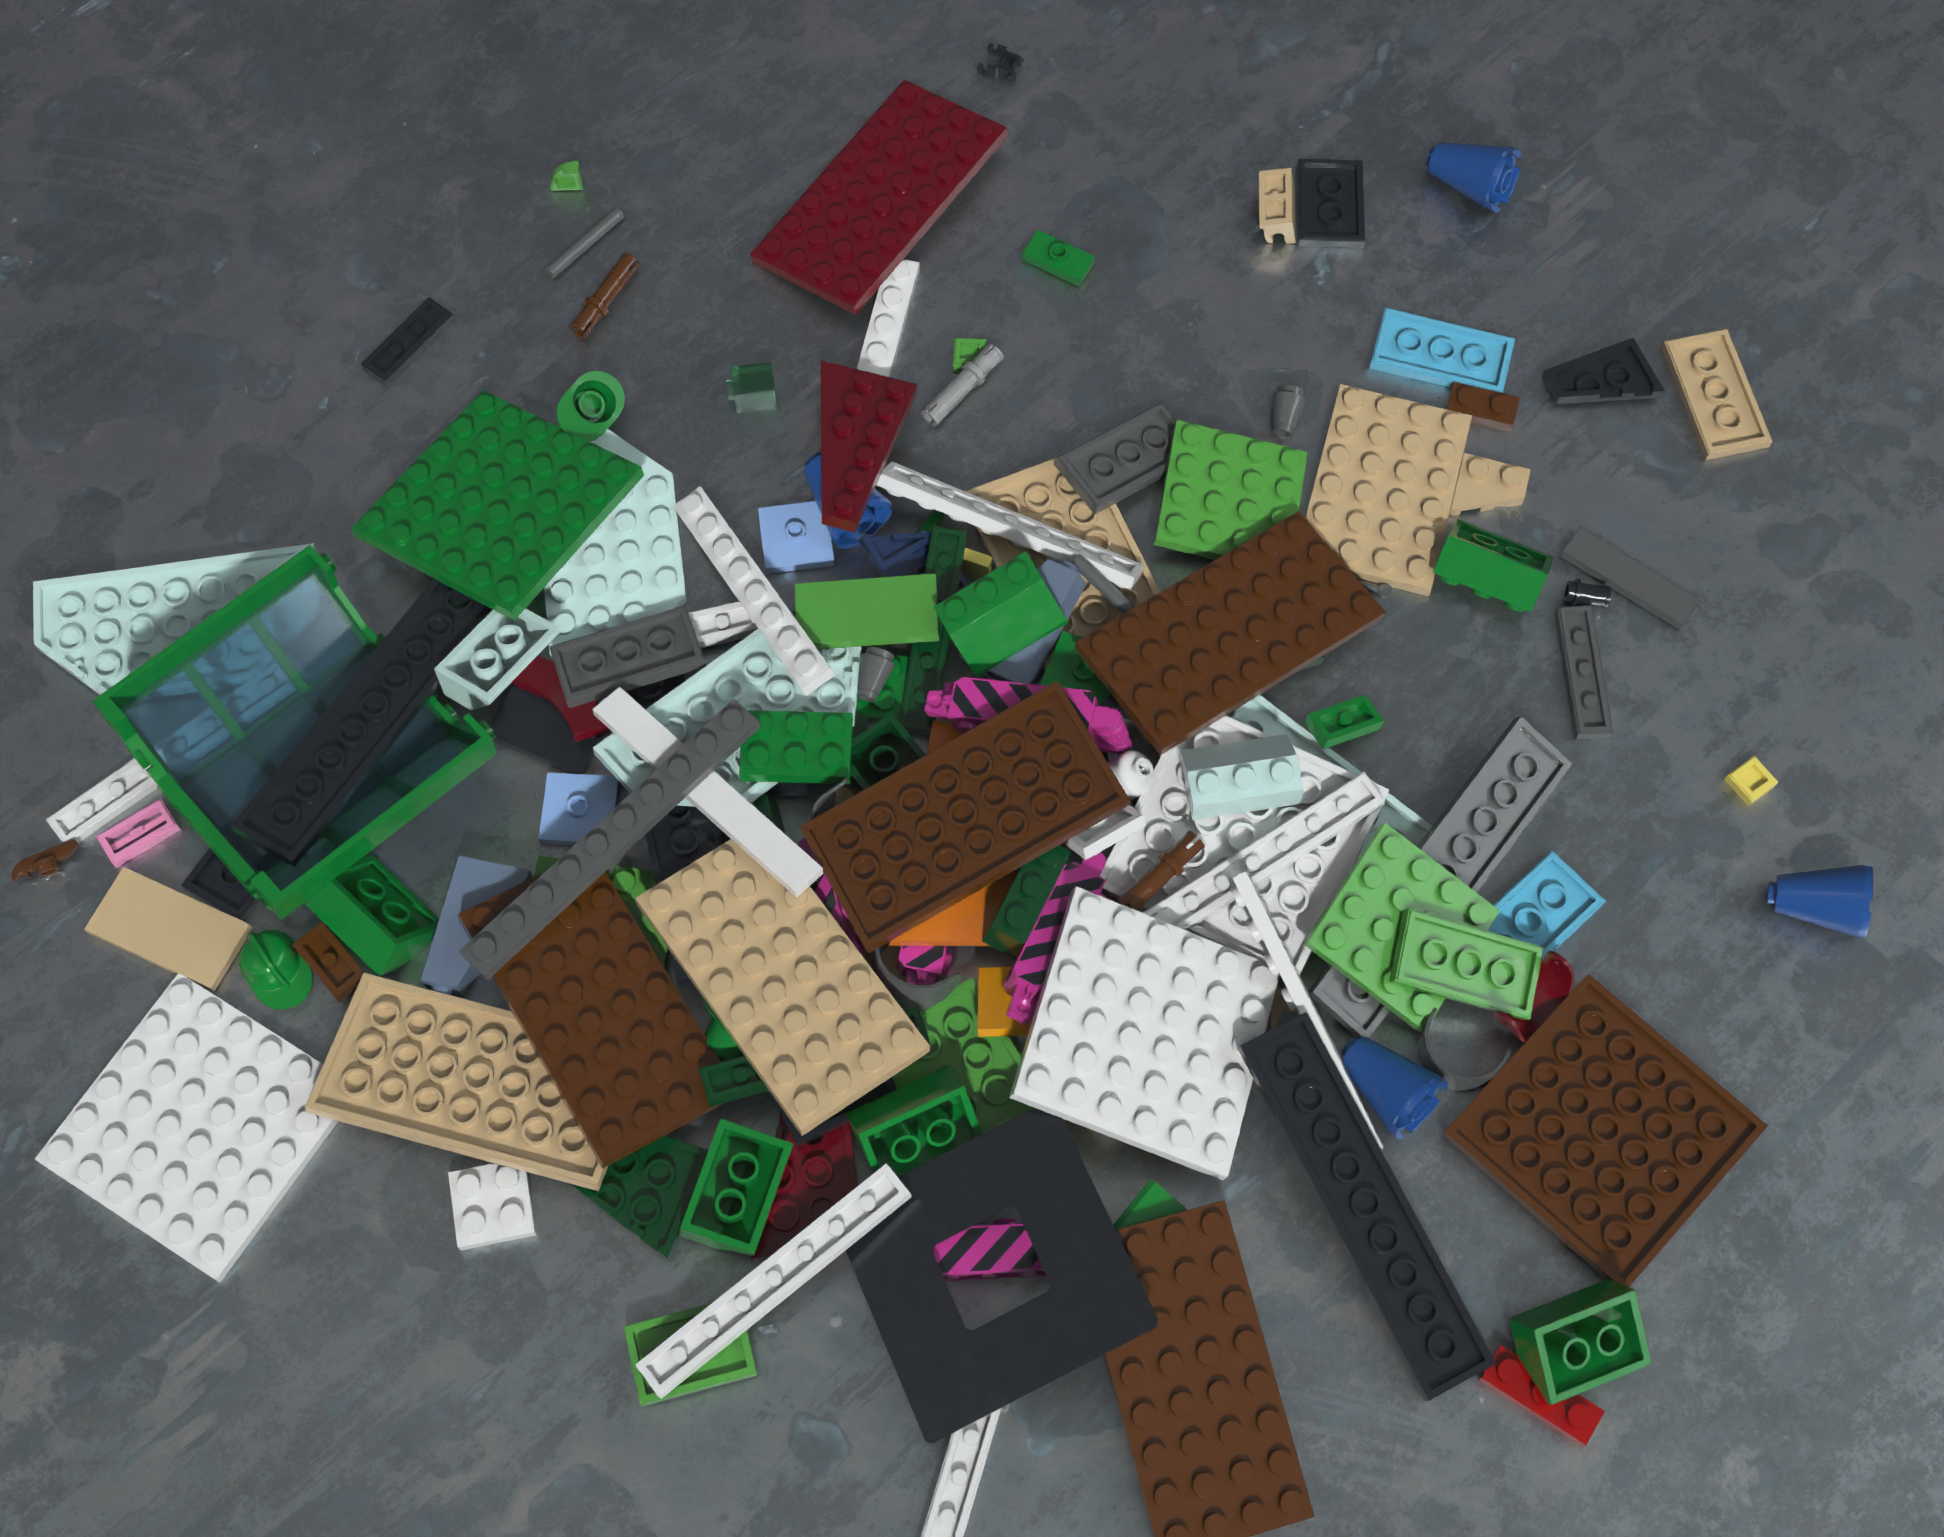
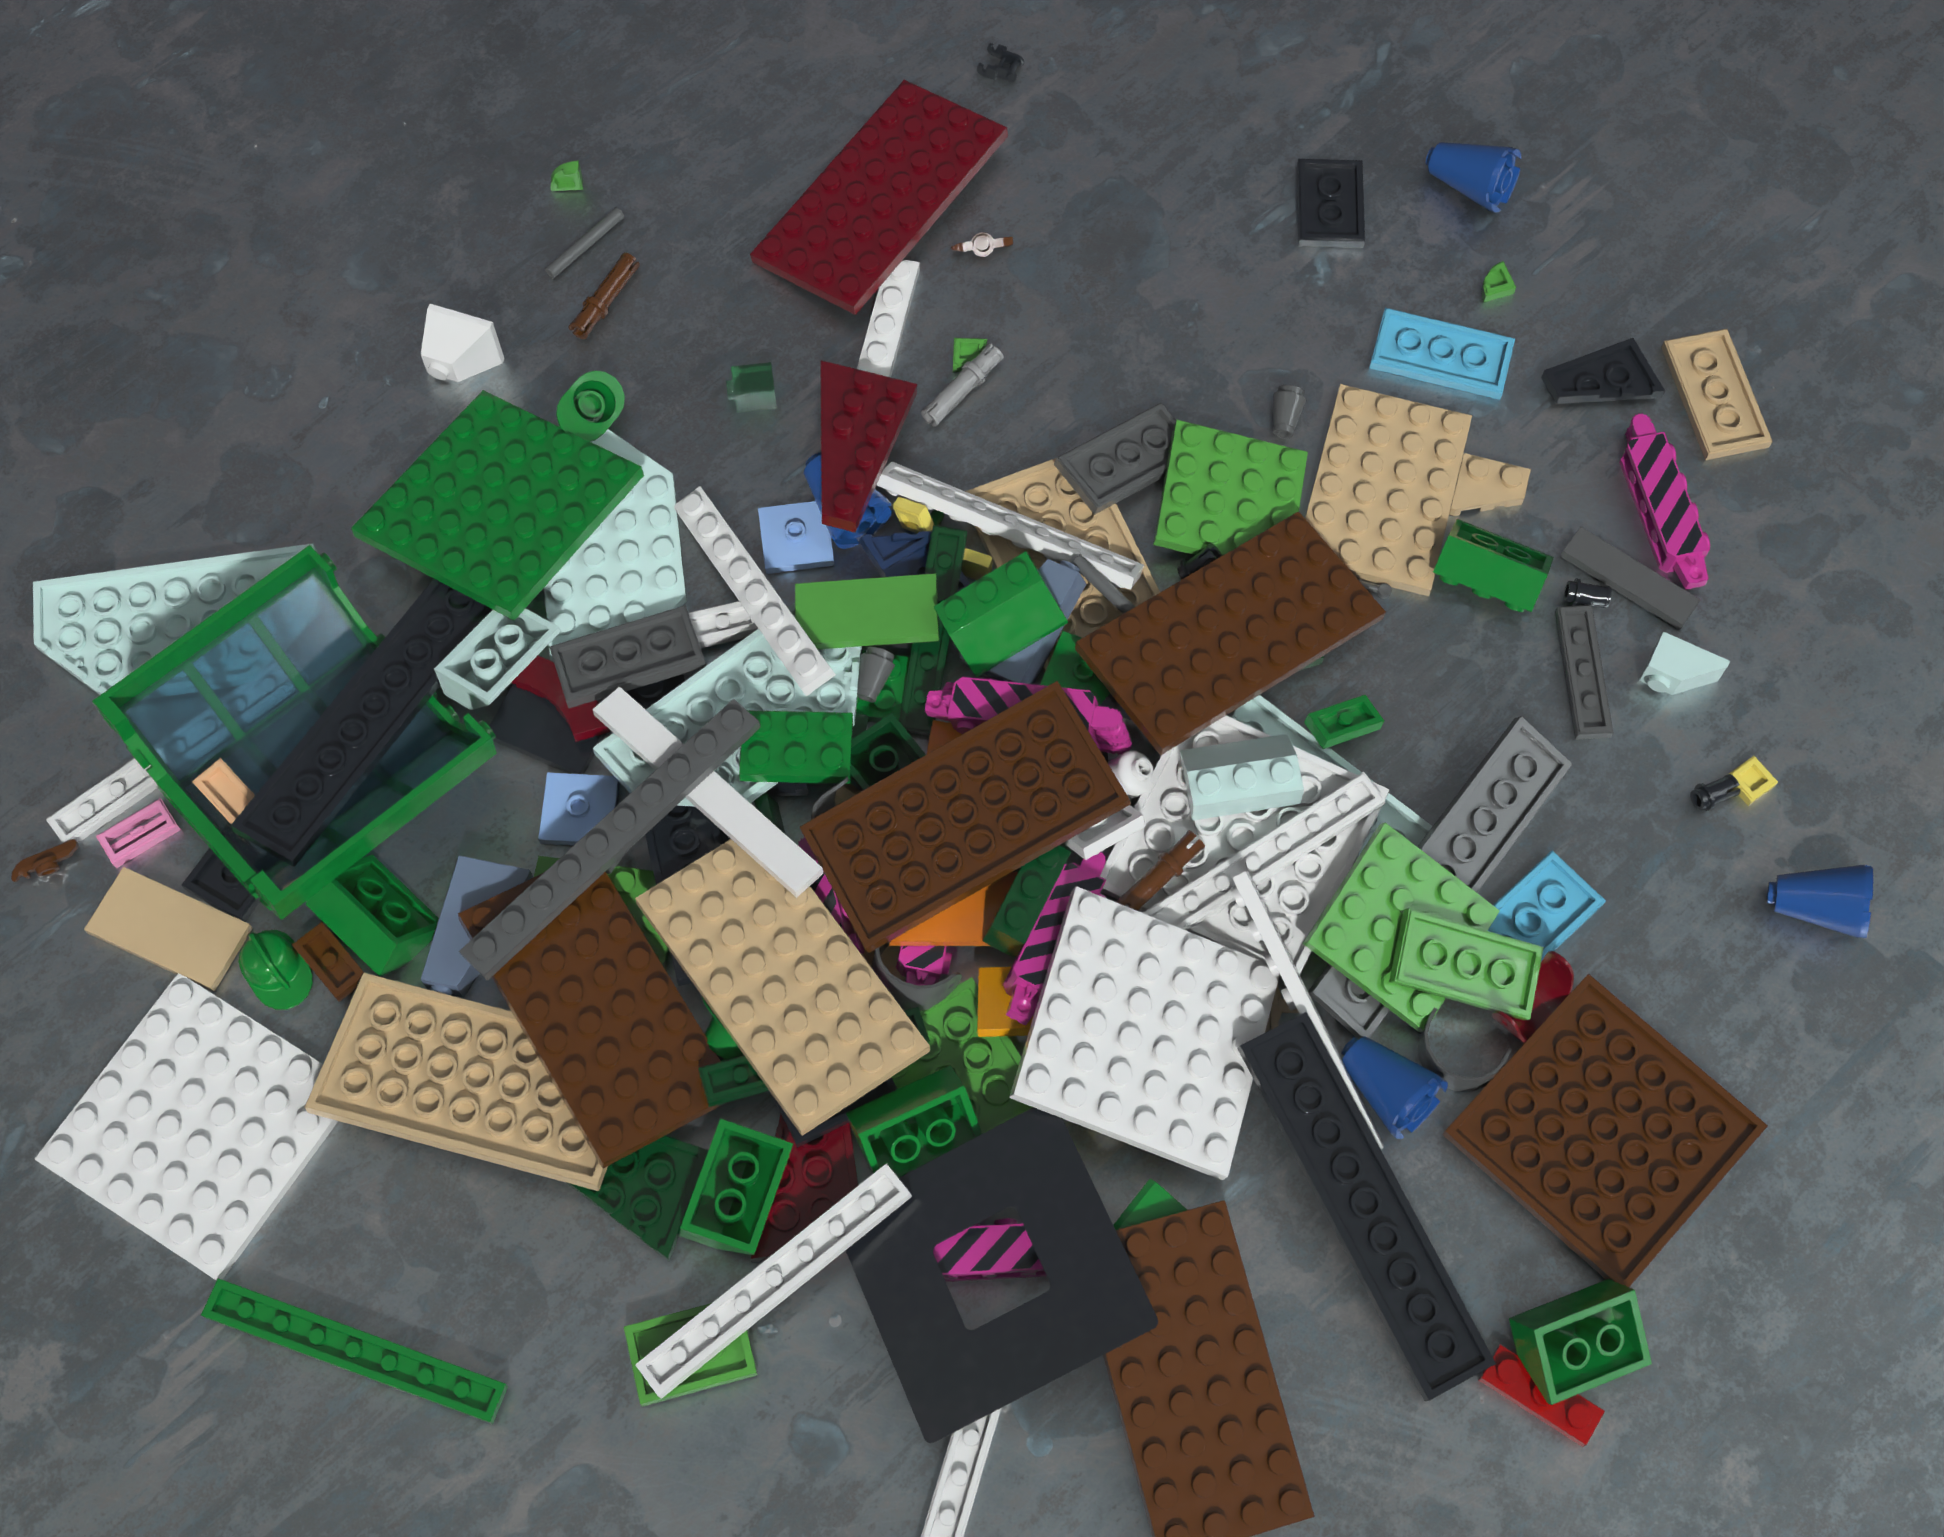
black tile [361,297,456,388] -> none
white plate [448,1163,537,1251] -> none
green plate [1022,230,1095,287] -> none
tan hinge [1259,168,1296,244] -> none
reddish brown plate [1447,382,1520,432] -> none
none -> light nougat tile [192,758,255,824]
none -> green plate [201,1278,509,1424]
none -> white slope [421,304,505,382]
none -> light yellow tile [892,497,935,533]
none -> piece [951,232,1013,257]
none -> black pin [1177,543,1222,579]
none -> bright green tile [1481,261,1516,302]
none -> dark pink hinge [1619,413,1710,590]
none -> light aqua slope [1639,632,1730,695]
none -> black pin [1690,774,1740,811]

